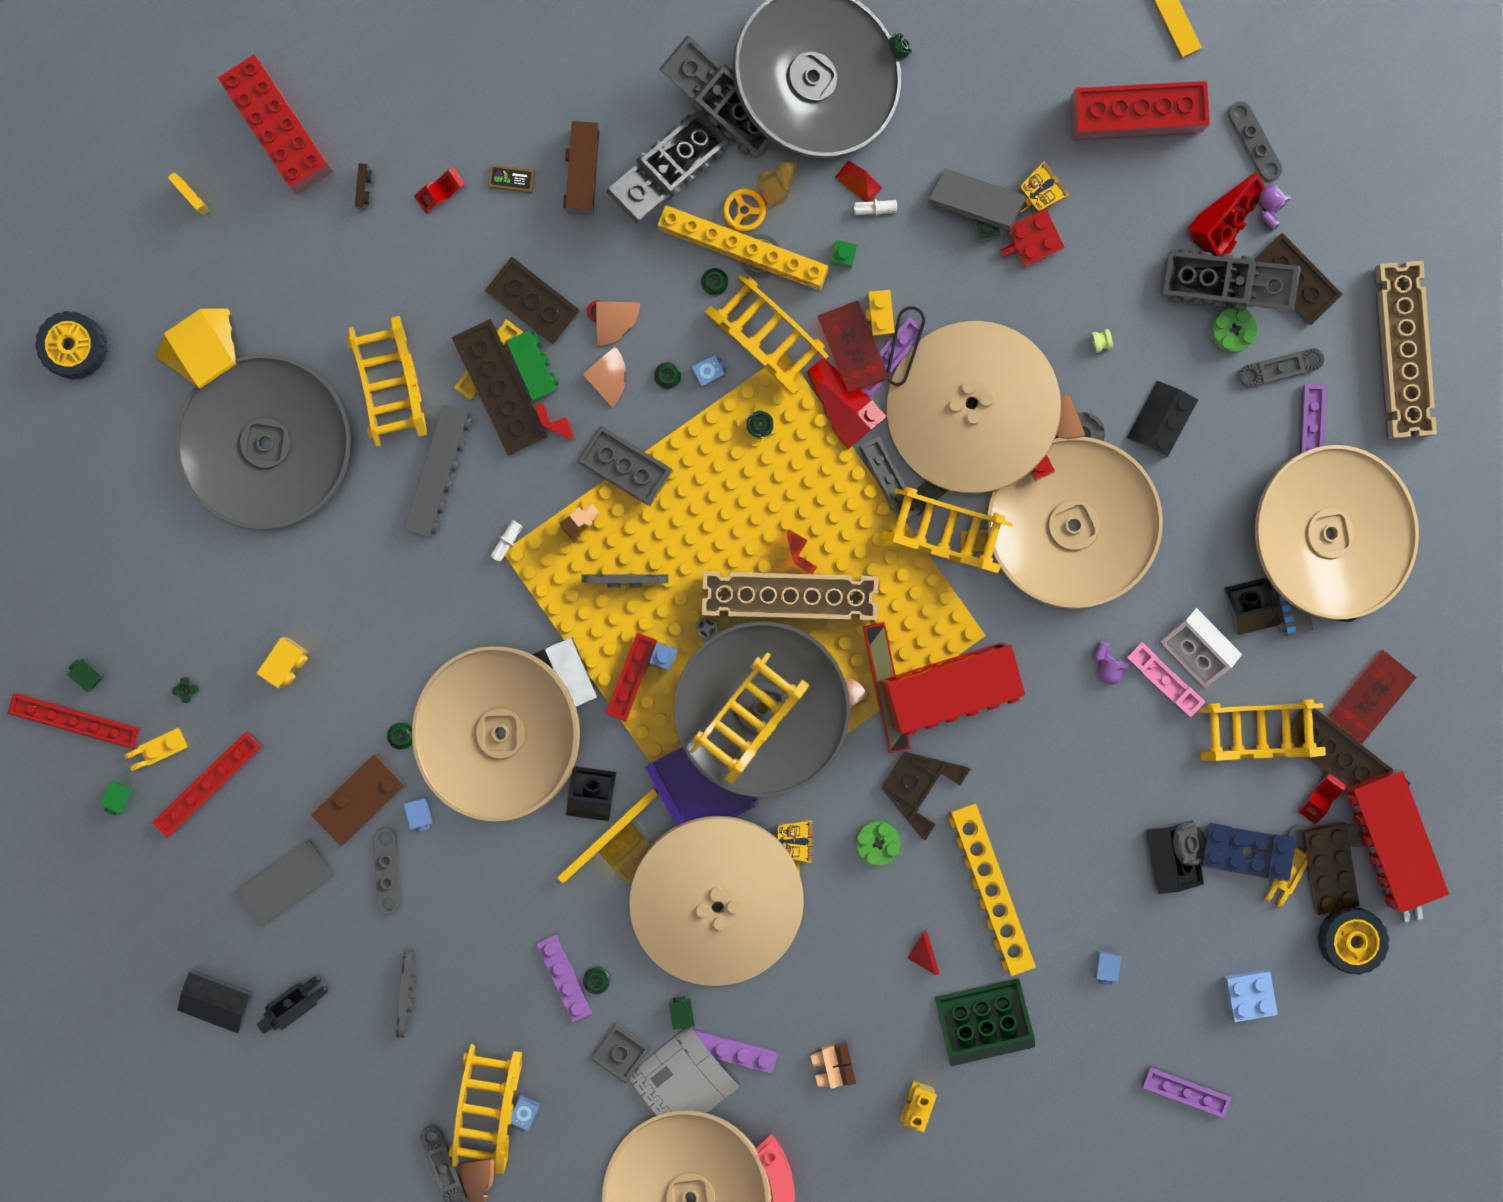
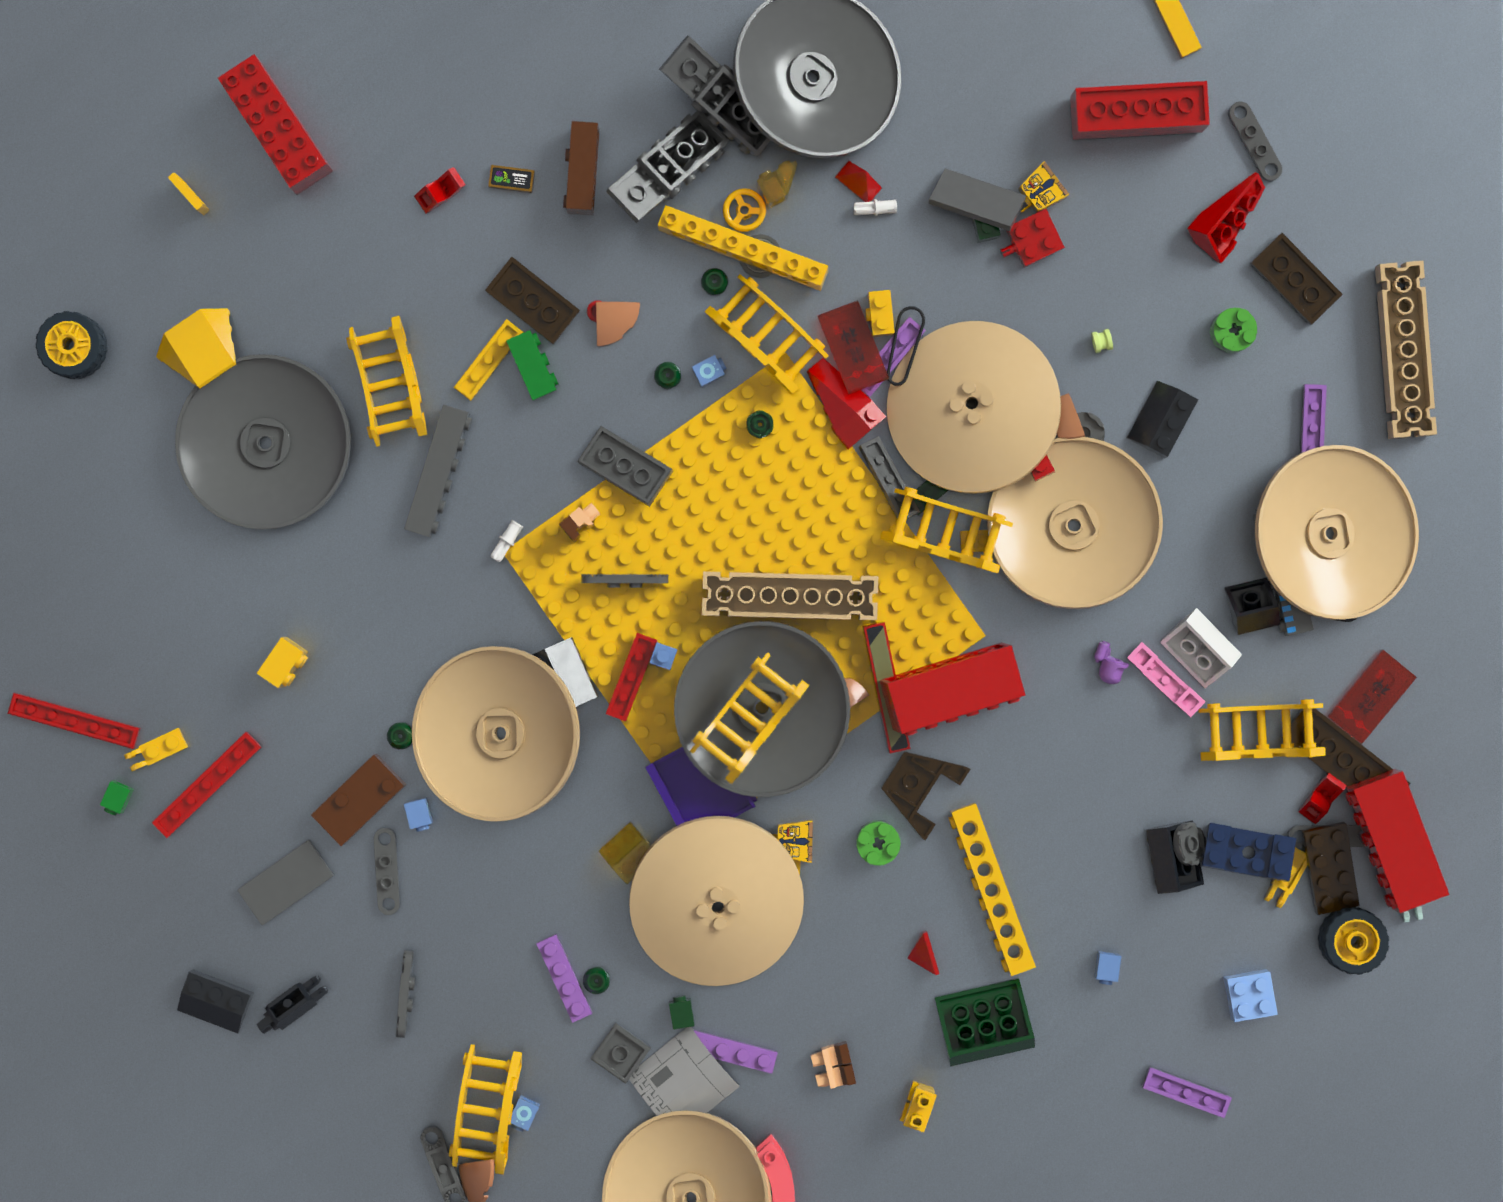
dark green brick [67,658,105,692] -> none
dark green plate [172,677,198,703] -> none
dark brown plate [355,163,373,210] -> none
dark brown plate [451,319,547,455] -> none
red slope [535,402,575,440] -> none
yellow tile [557,788,658,883] -> none
black slope [566,766,616,821] -> none
nougat brick [582,347,626,407] -> none
dark grey wheel [696,618,717,639] -> none
clear red slope [786,529,817,574] -> none
green brick [830,240,857,268] -> none
dark green plate [889,33,912,59] -> none
dark grey wedge [1162,249,1301,311] -> none
dark grey plate [1239,348,1324,387] -> none
medium lavender piece [1259,185,1291,230] -> none

